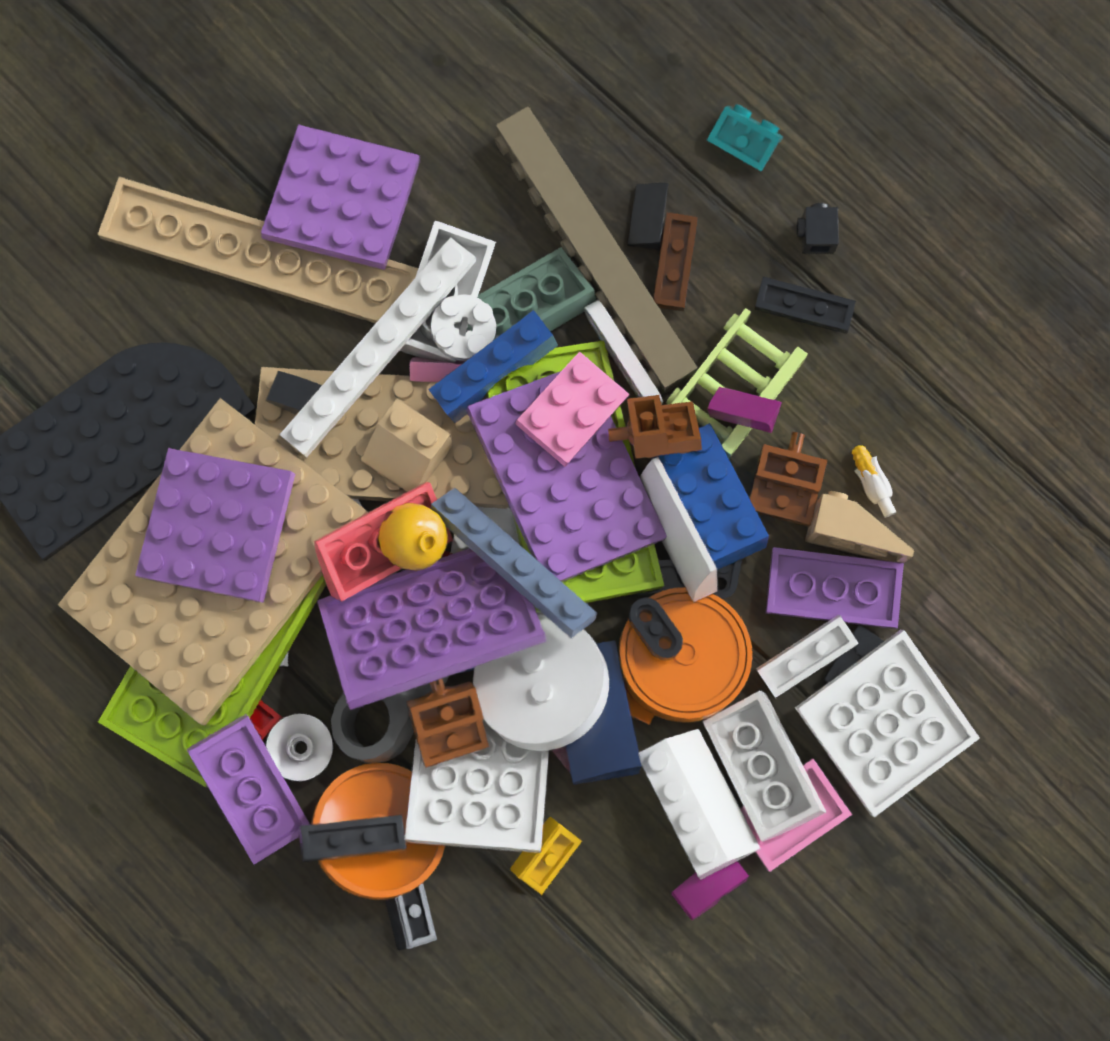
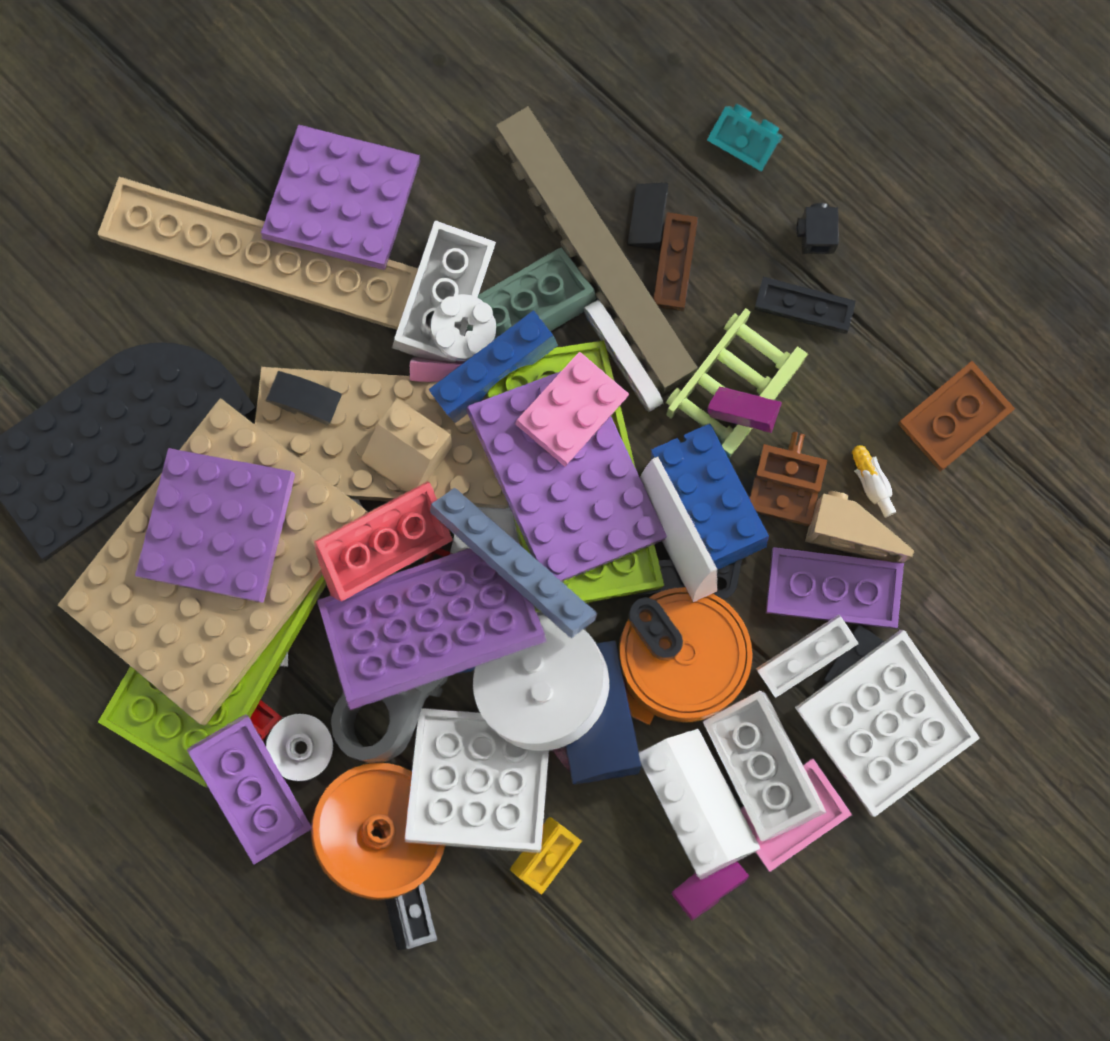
white plate [280,237,476,458] -> none
black plate [299,815,406,863] -> none
yellow cylinder [379,503,448,570] -> none
dark orange plate [406,678,489,768] -> none
dark orange plate [608,395,702,458] -> none
none -> dark orange plate [898,361,1015,472]

